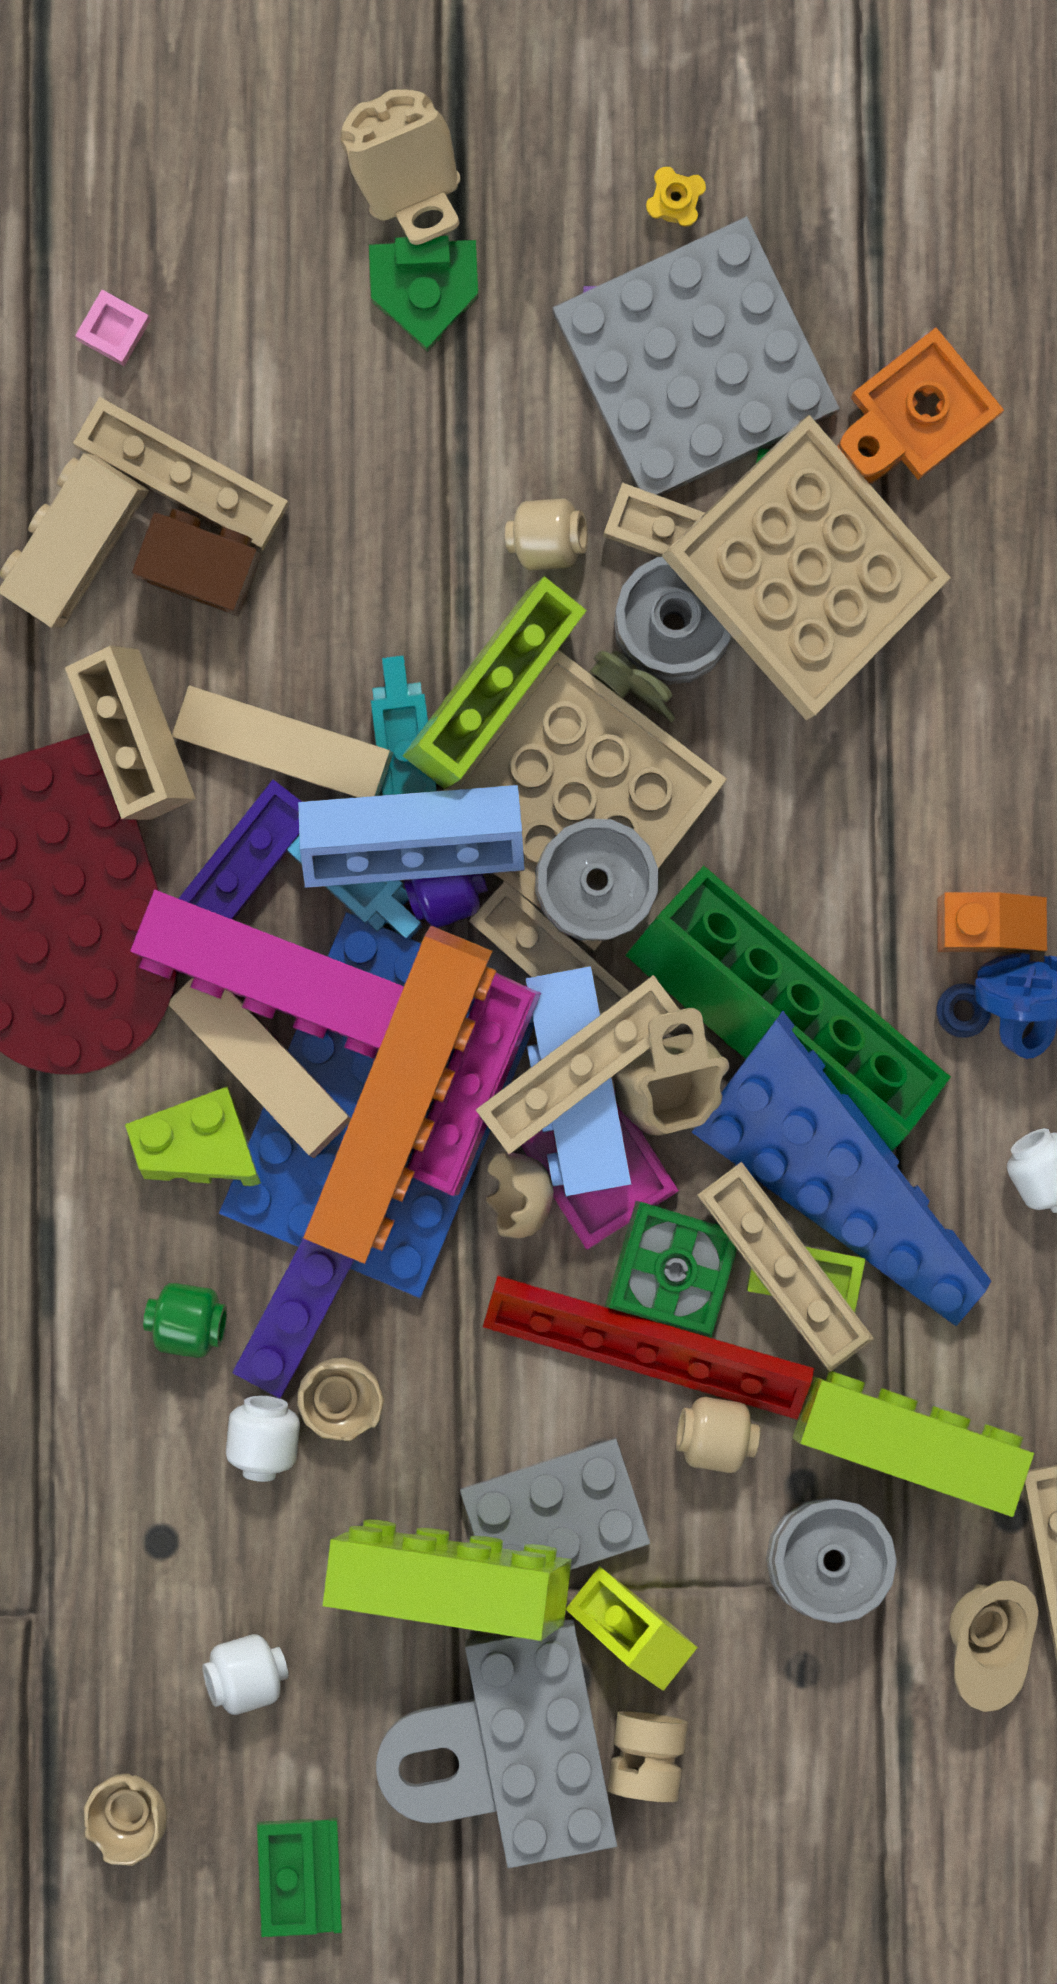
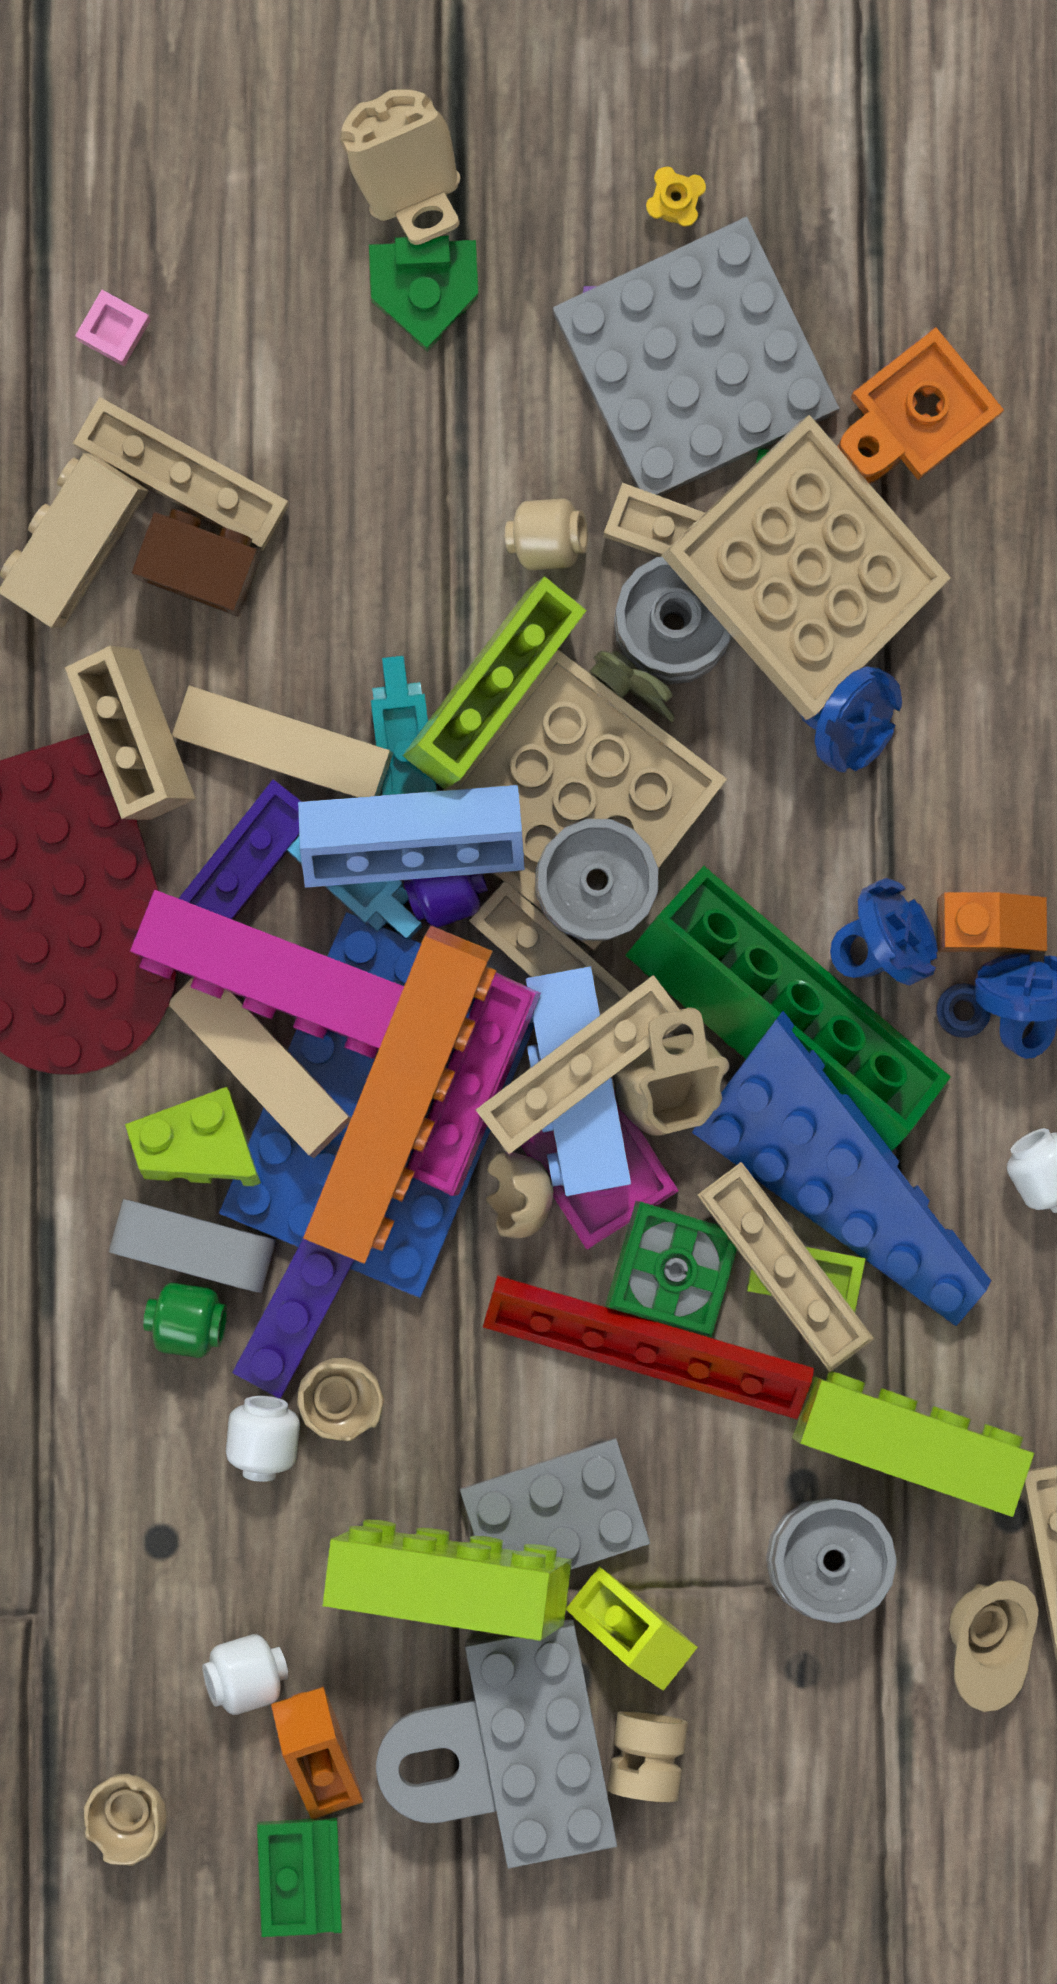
tan head [676,1397,760,1473] -> none
none -> light grey beam [108,1199,276,1293]
none -> orange slope [271,1687,363,1819]
none -> blue tile [799,666,902,773]
none -> blue tile [830,878,938,986]

